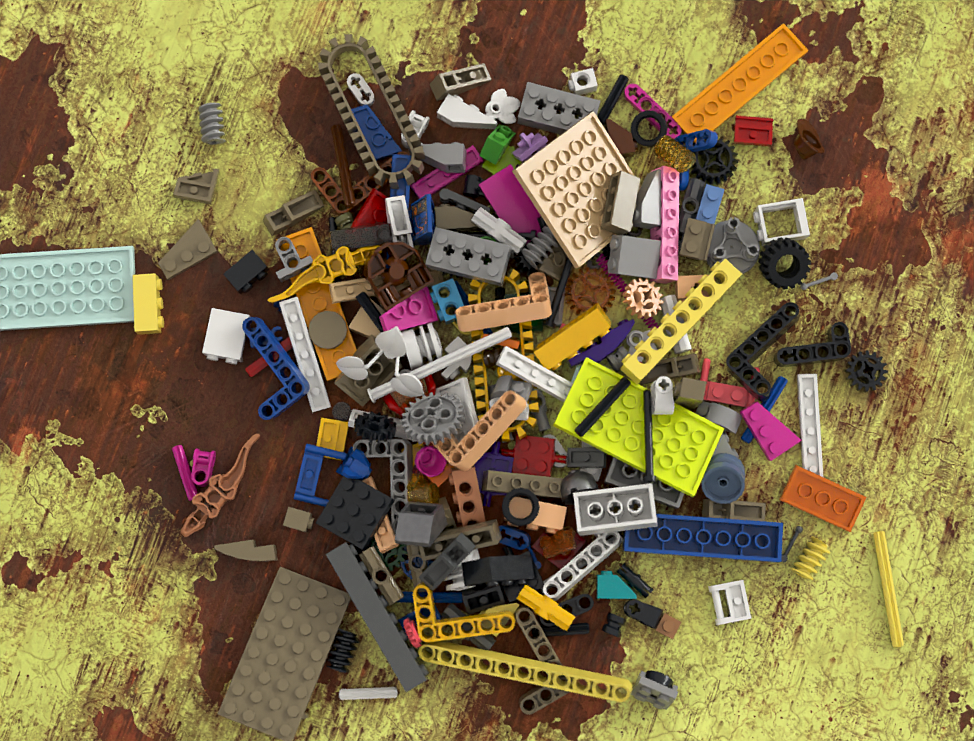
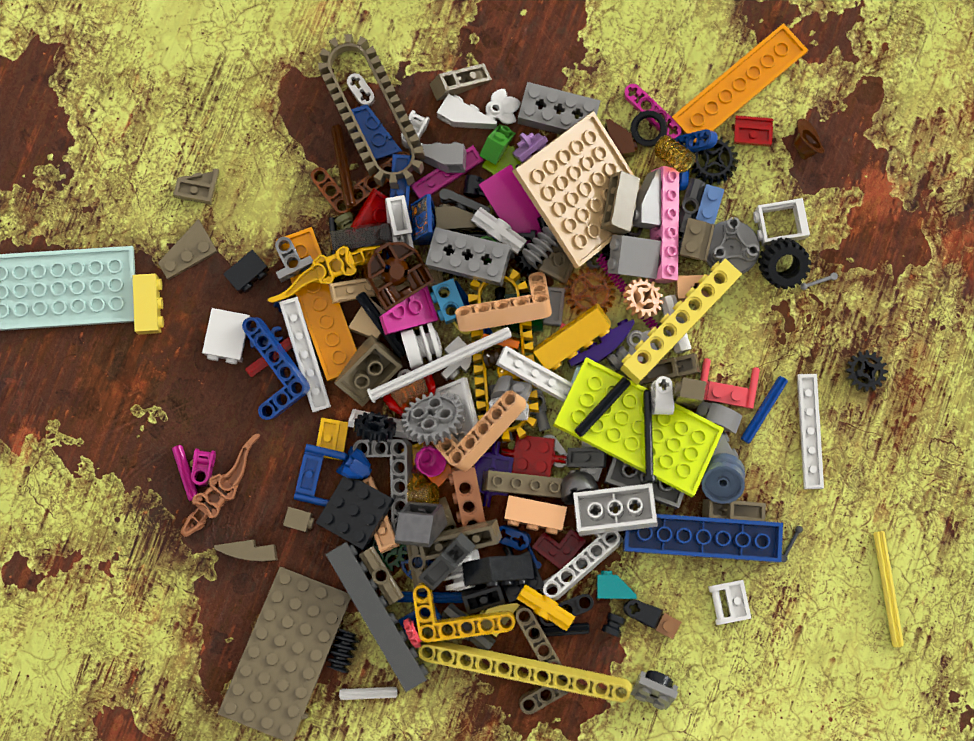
light grey piece [198,103,226,145] -> none
dark tan slope [263,190,324,236] -> none
dark tan tile [308,311,347,350] -> none
clear smoke plate [332,402,352,421] -> none
white plant [336,326,424,397] -> none
black tyre [502,488,540,526] -> none
clear orange hips [540,529,576,559] -> none
black bar [542,256,573,329] -> none
white brick [568,68,598,95] -> none
black axle [597,74,629,126] -> none
black pin [616,563,654,598] -> none
black beam [726,302,799,402] -> none
dark pink wing [740,402,802,461] -> none
black beam [774,322,851,367] -> none
orange tile [779,465,867,532] -> none
light yellow piece [790,536,831,580] -> none

